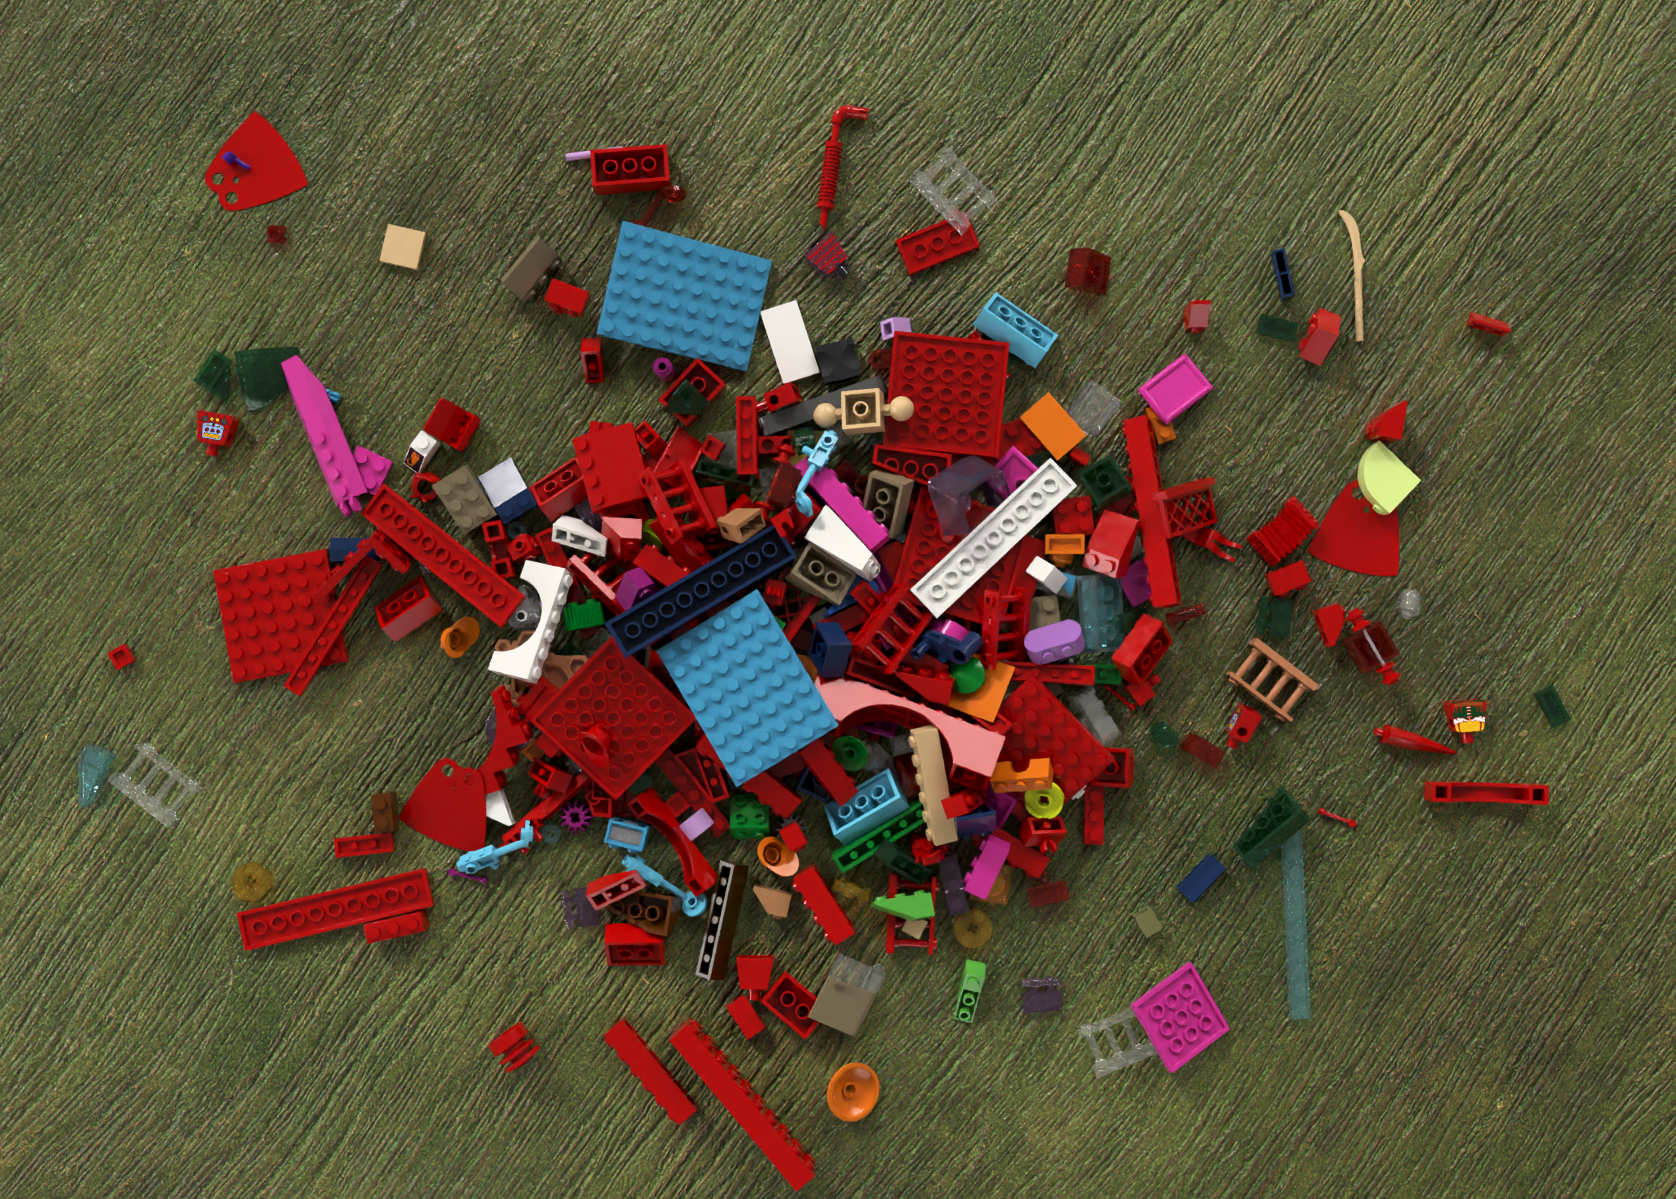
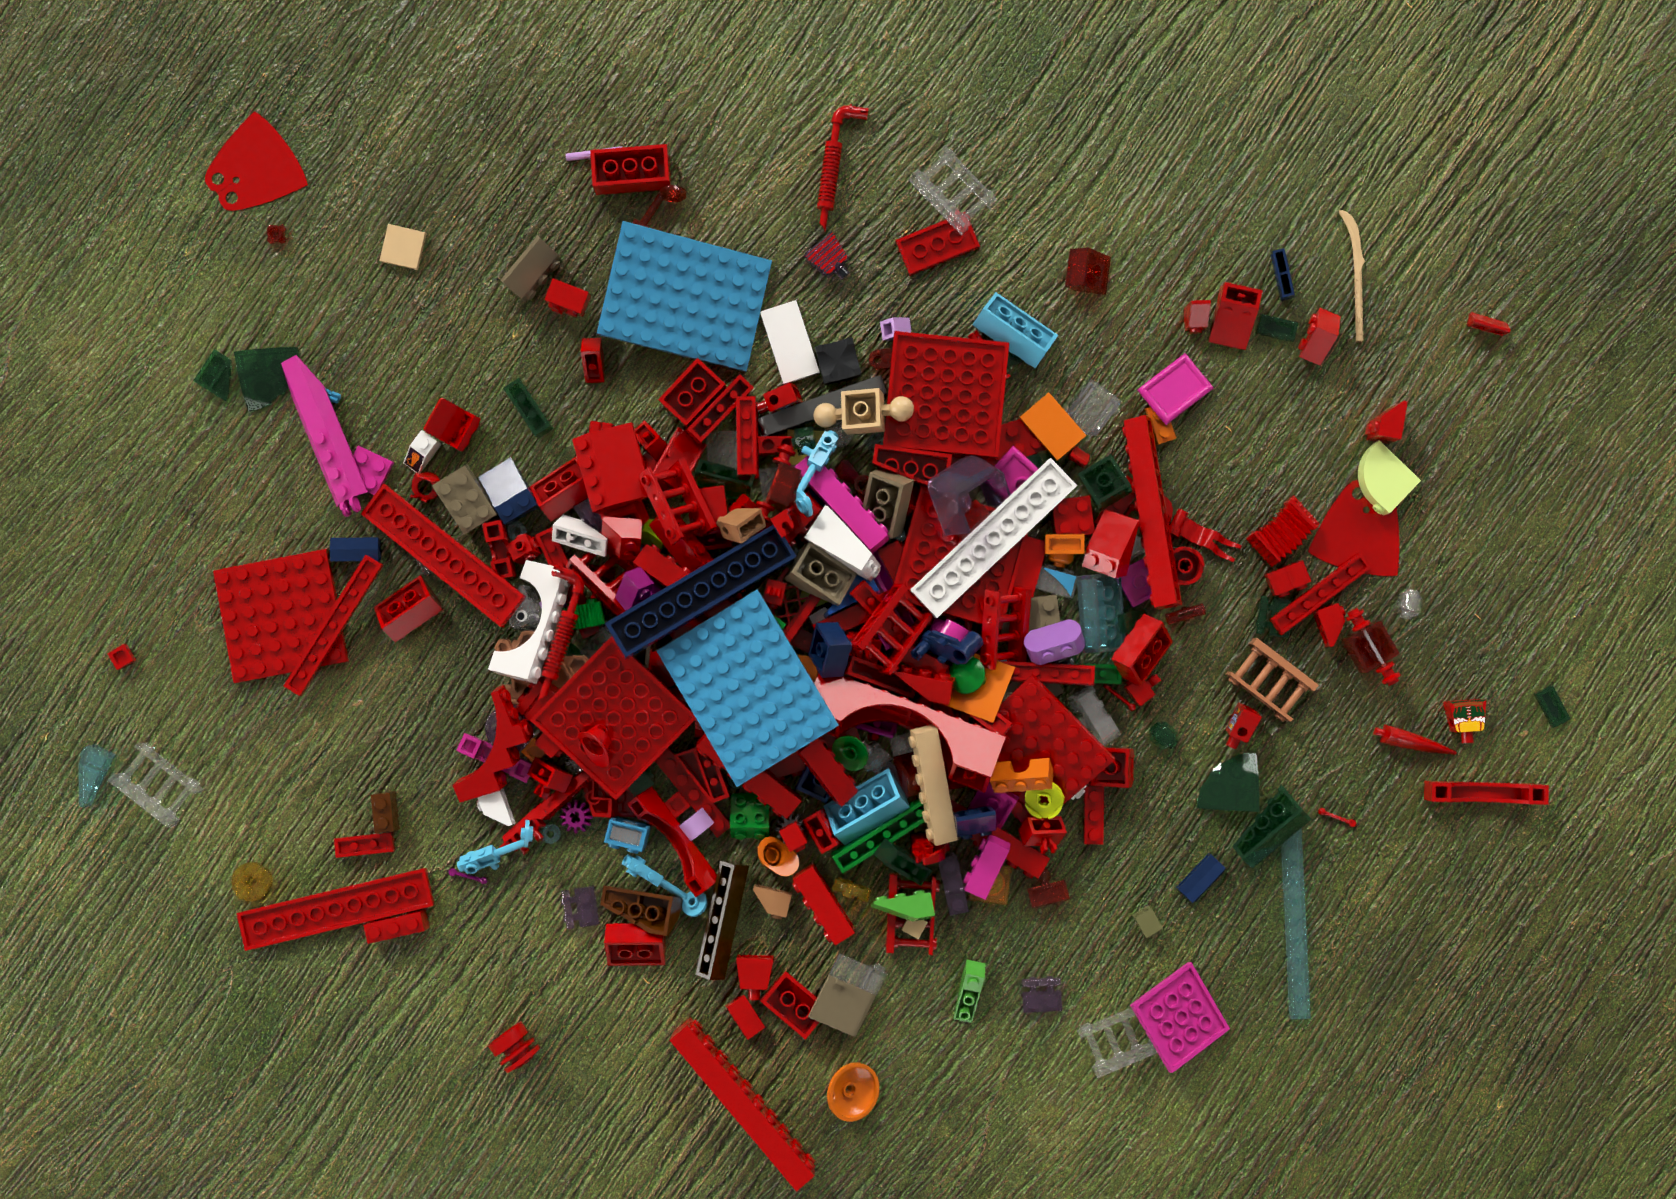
red torso [197,410,240,457] -> none
dark purple hand [222,151,251,171] -> none
red bracket [316,528,412,598] -> none
red piece [399,758,486,852] -> none
orange piece [440,616,480,658] -> none
red slope [586,870,647,911] -> none
red brick [604,1017,698,1125] -> none
magenta brick [653,358,676,383] -> none
clear green slope [663,379,710,417] -> none
red plate [700,435,727,461] -> none
red arch [941,786,987,819] -> none
clear yellow plate [953,908,992,948] -> none
white slope [1025,556,1068,594] -> none
red fence [1151,477,1217,539] -> none
clear red brick [1180,732,1226,769] -> none
none -> dark pink slope [456,733,532,783]
none -> clear green brick [503,378,555,439]
none -> red piece [538,564,584,699]
none -> red brick [685,374,754,444]
none -> red brick [802,808,841,854]
none -> red brick [1173,546,1204,586]
none -> clear green brick [1196,752,1259,812]
none -> red slope [1208,282,1263,350]
none -> red tile [1269,552,1372,635]

